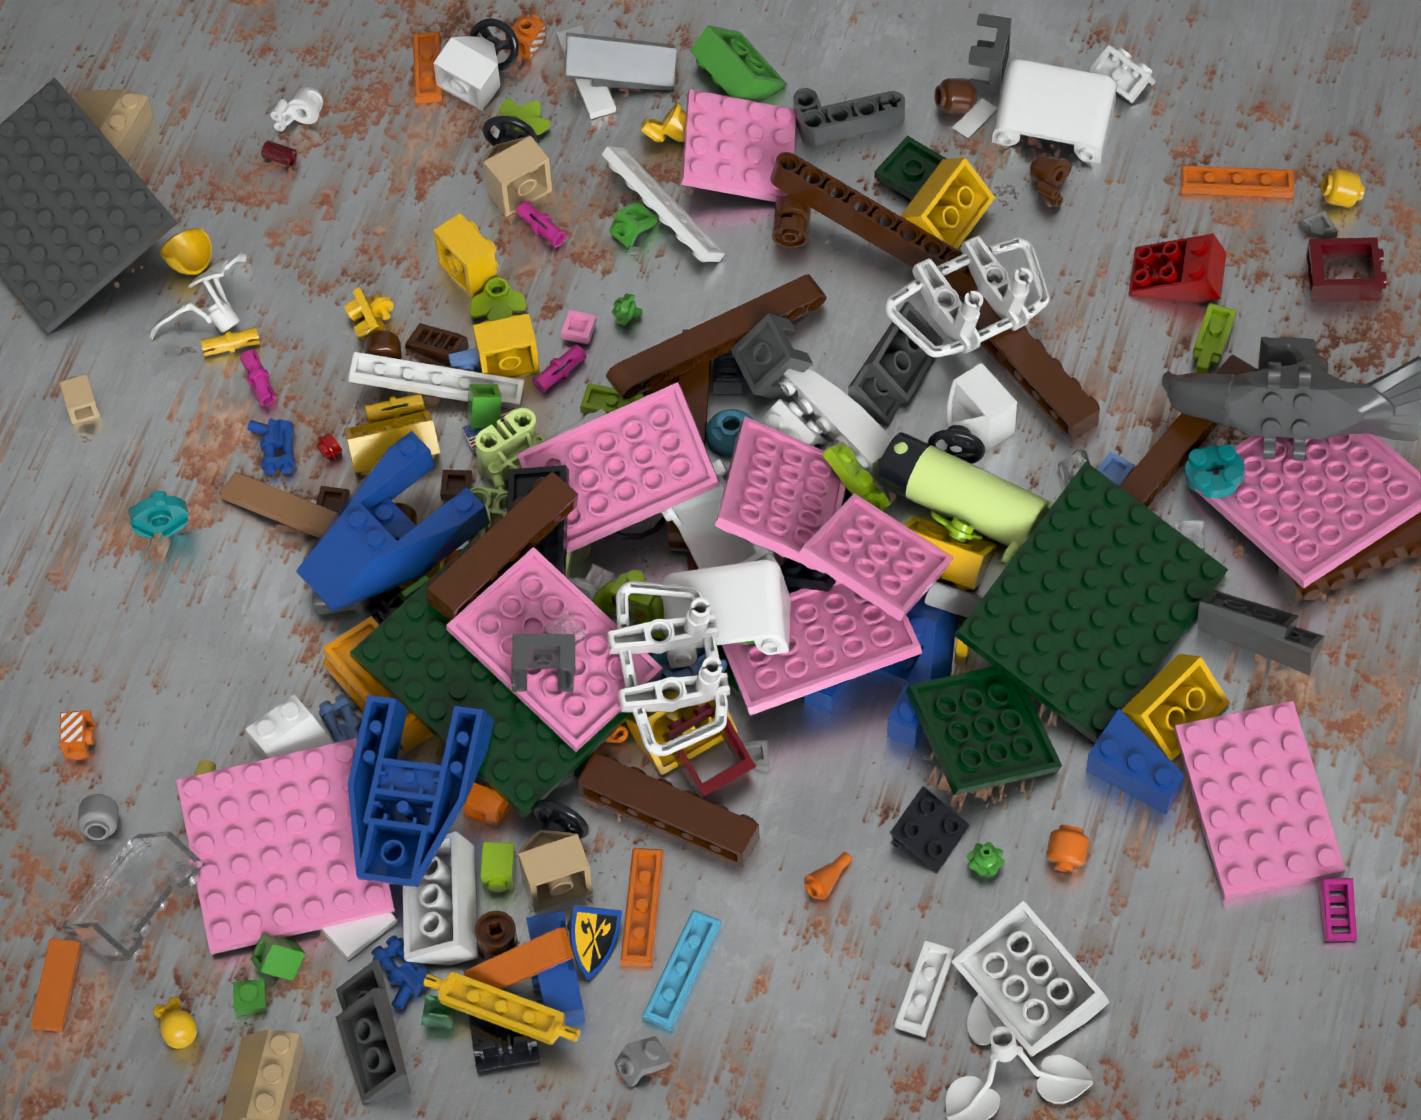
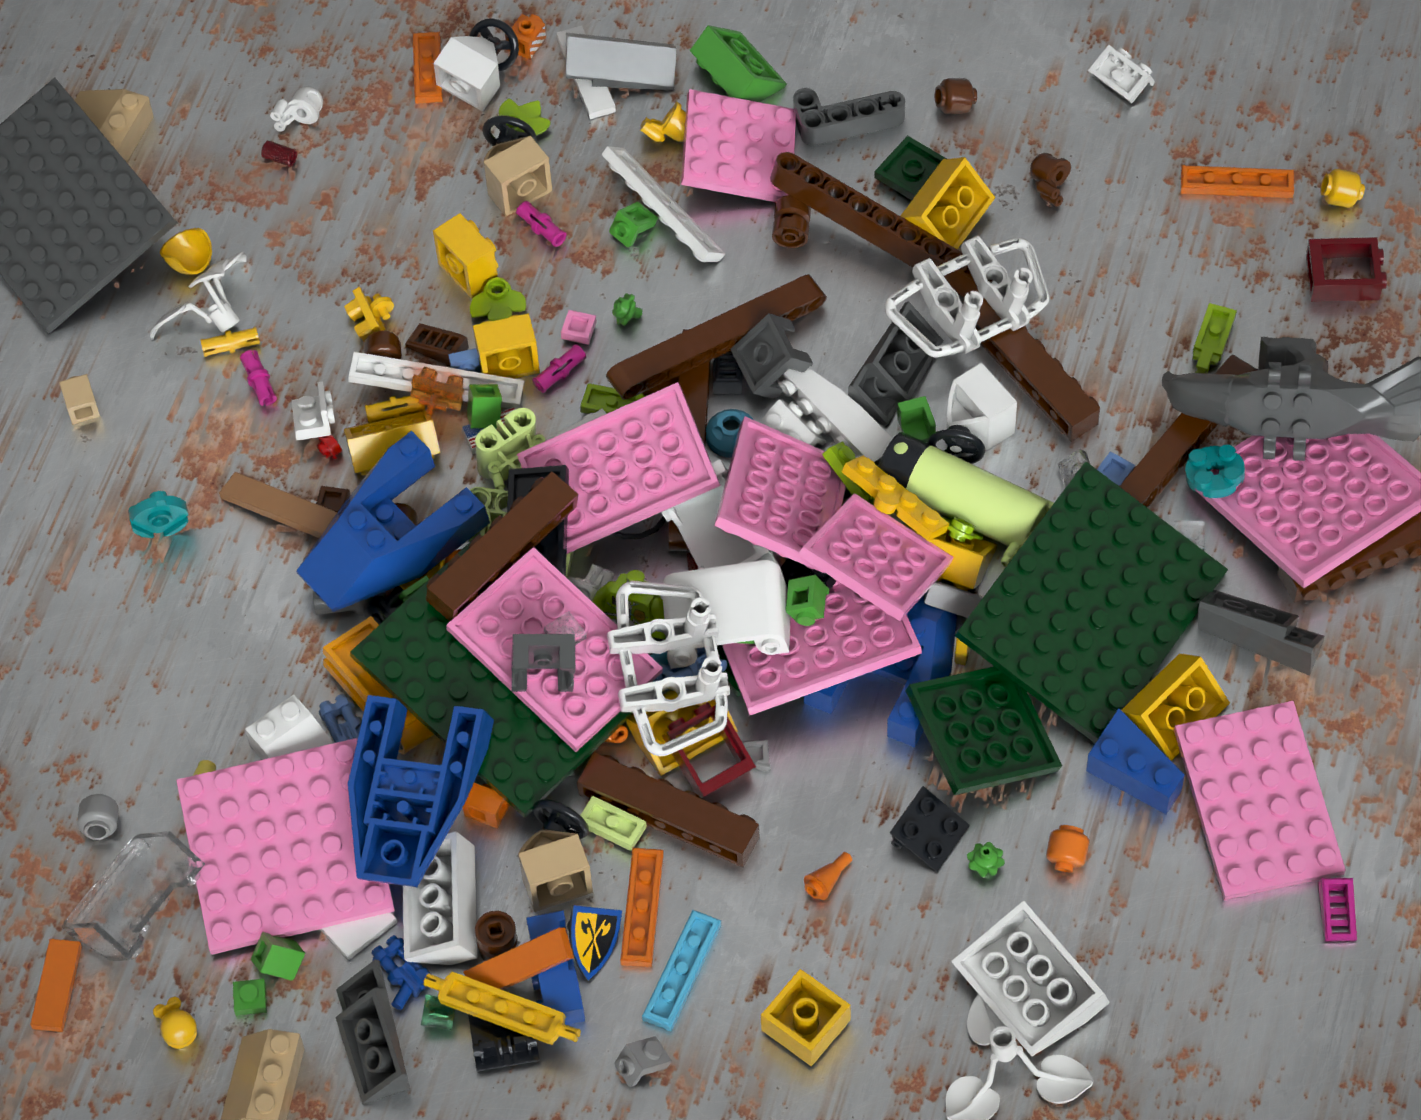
orange brick [59,710,95,760] -> none
blue piece [248,418,296,476] -> none
reddish brown plate [440,470,473,501] -> none
lime brick [481,842,516,893] -> none
white plate [895,940,955,1037] -> none
white sticker [952,98,998,138] -> none
dark grey panel [968,13,1012,95] -> none
white windscreen [992,59,1117,164] -> none
red slope [1129,233,1227,303] -> none
light grey tile [1299,210,1338,239] -> none
none -> white bracket [292,381,335,441]
none -> clear orange hips [410,367,464,416]
none -> yellowish green plate [580,796,647,851]
none -> yellow brick [761,969,851,1067]
none -> bright green brick [786,575,829,626]
none -> yellow hinge [842,455,950,541]
none -> bright green panel [897,396,936,442]

